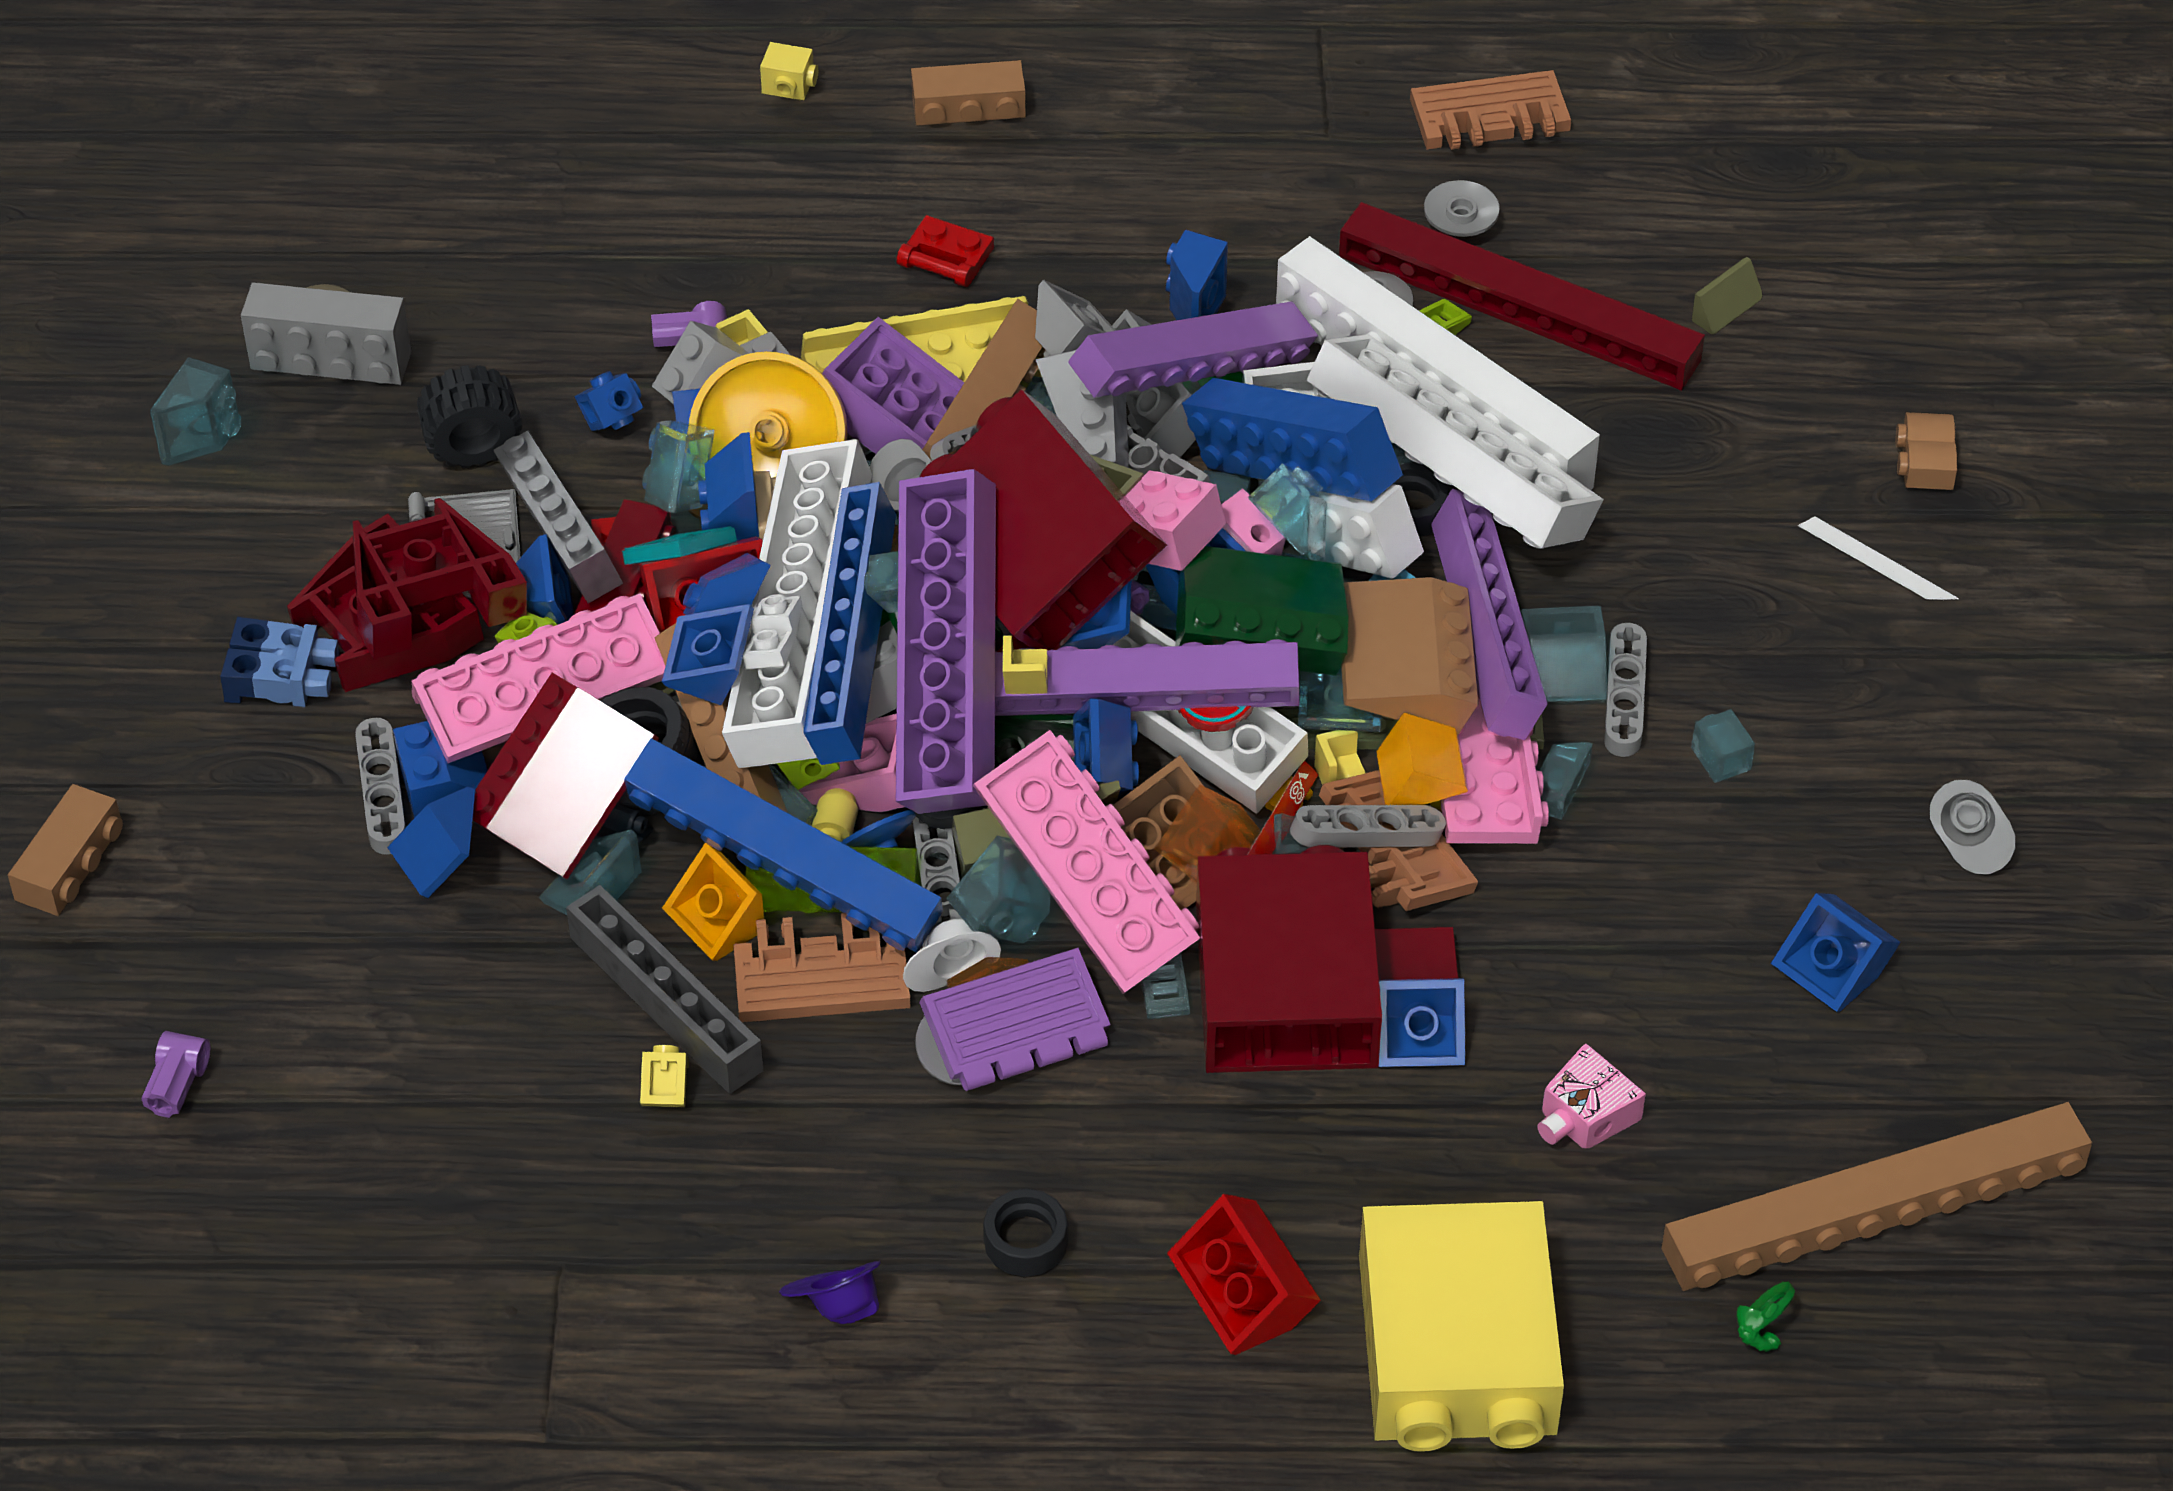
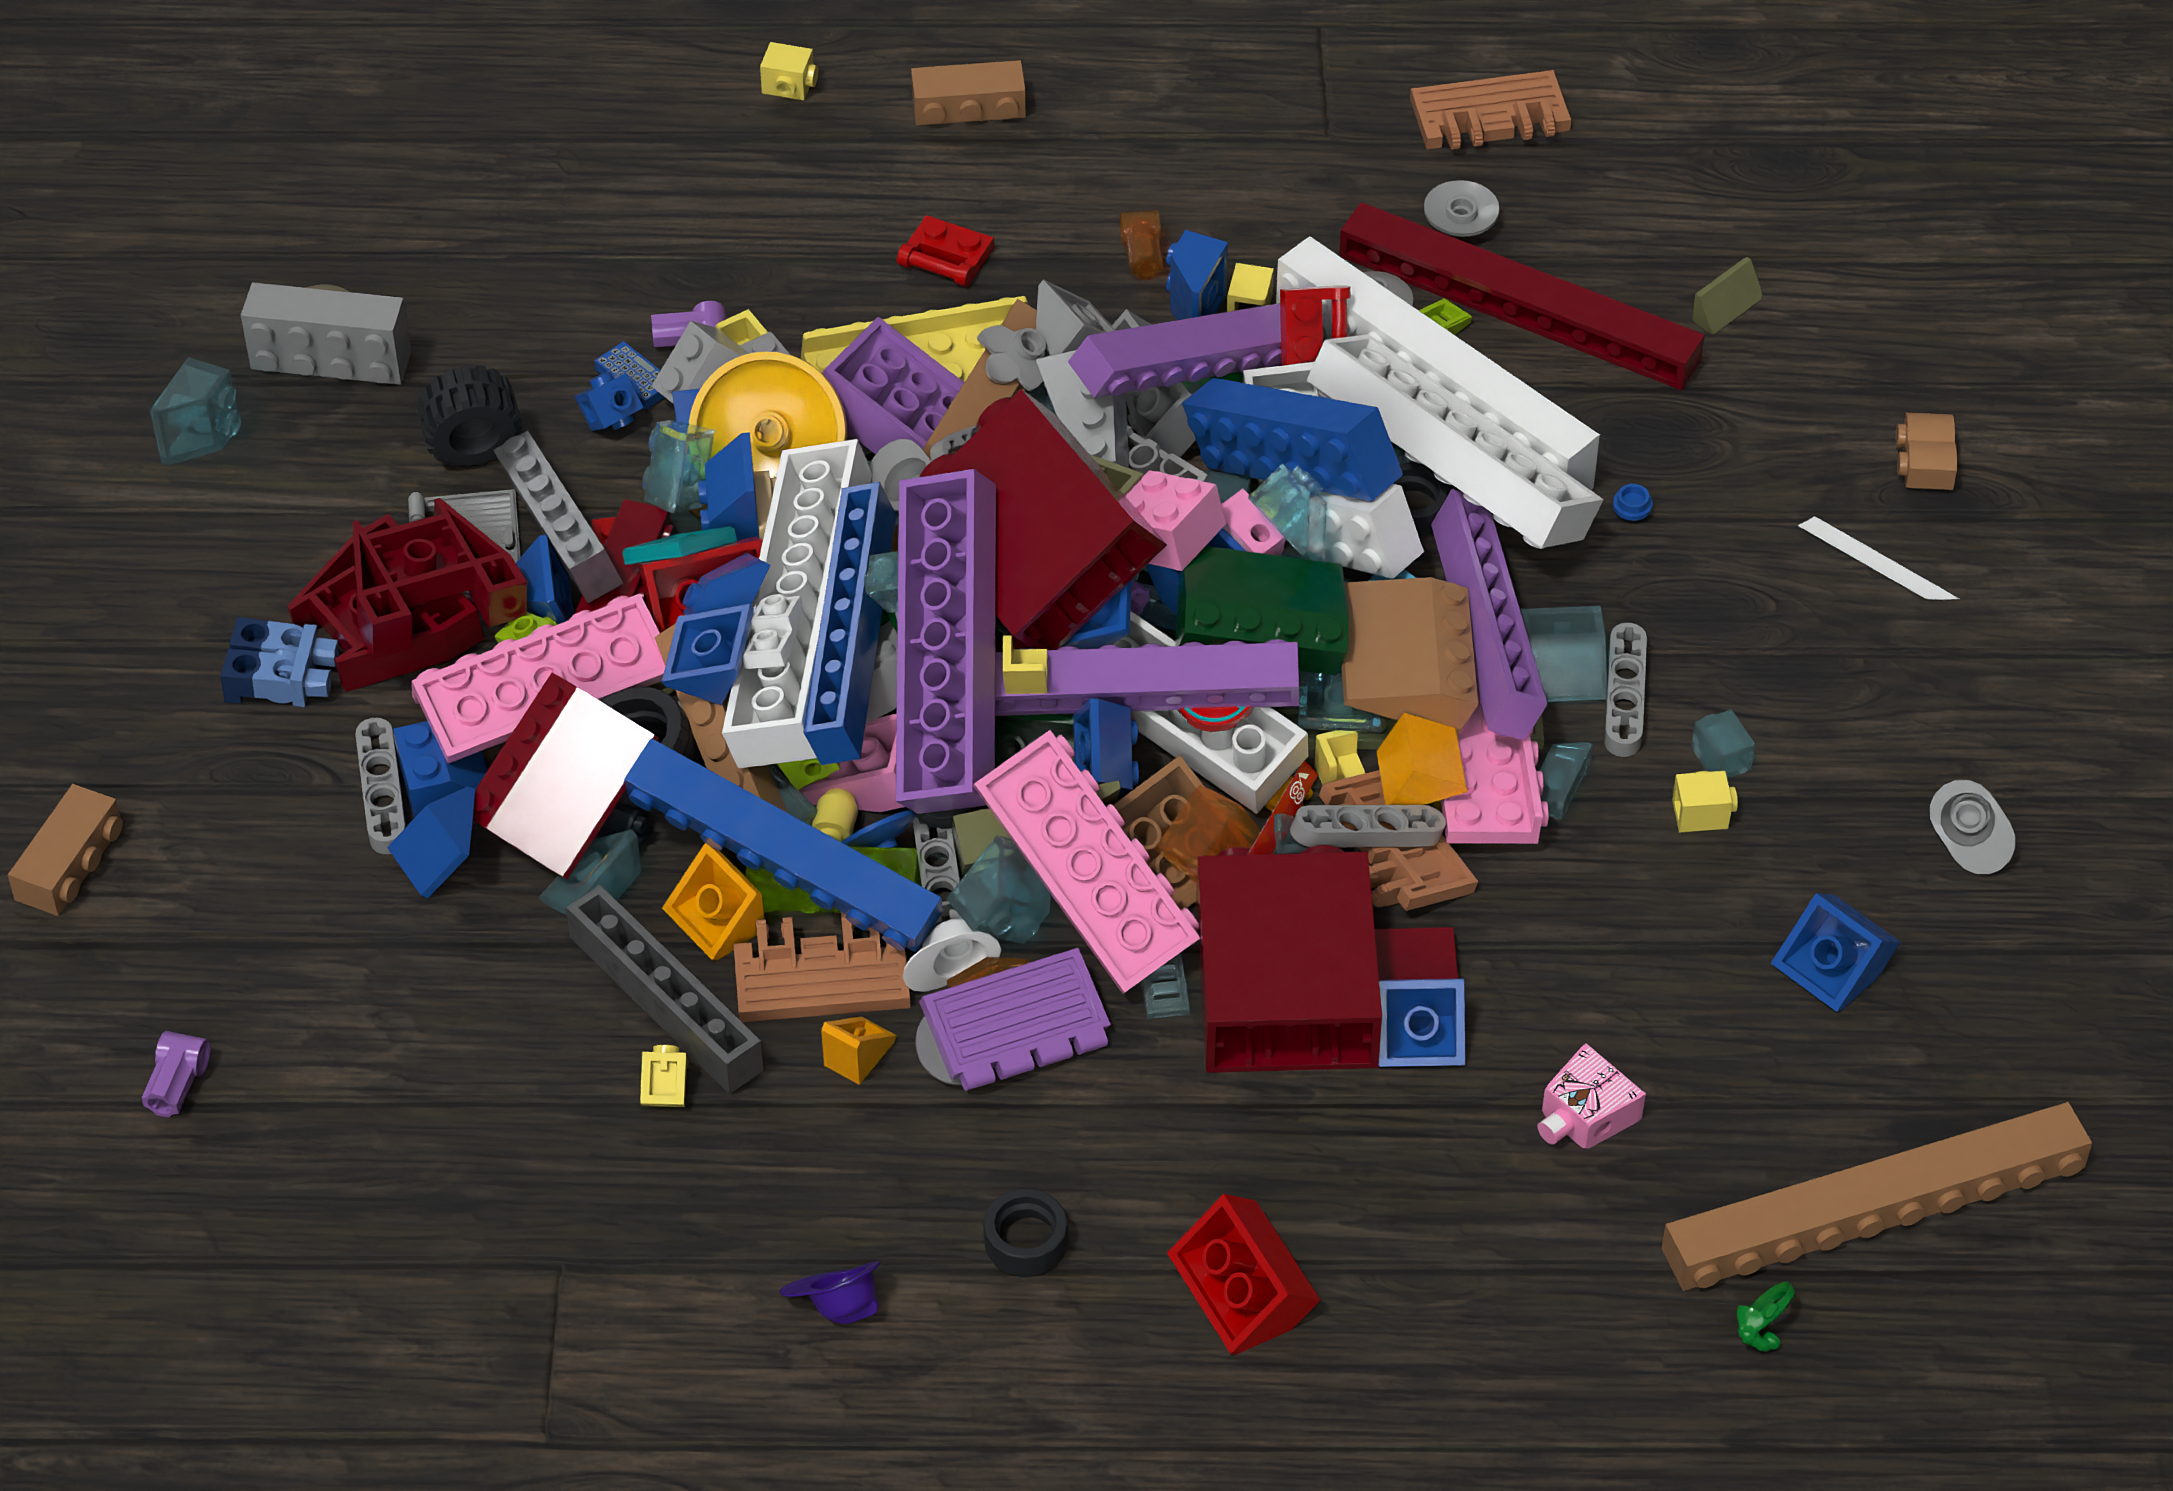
light yellow brick [1359,1201,1564,1451] -> none
none -> tile [594,341,665,410]
none -> light orange slope [821,1016,897,1085]
none -> light grey plate [977,325,1046,391]
none -> clear orange piece [1120,209,1163,280]
none -> light yellow panel [1227,263,1274,312]
none -> red plate [1280,285,1351,366]
none -> blue plate [1613,484,1653,521]
none -> light yellow brick [1672,771,1738,833]

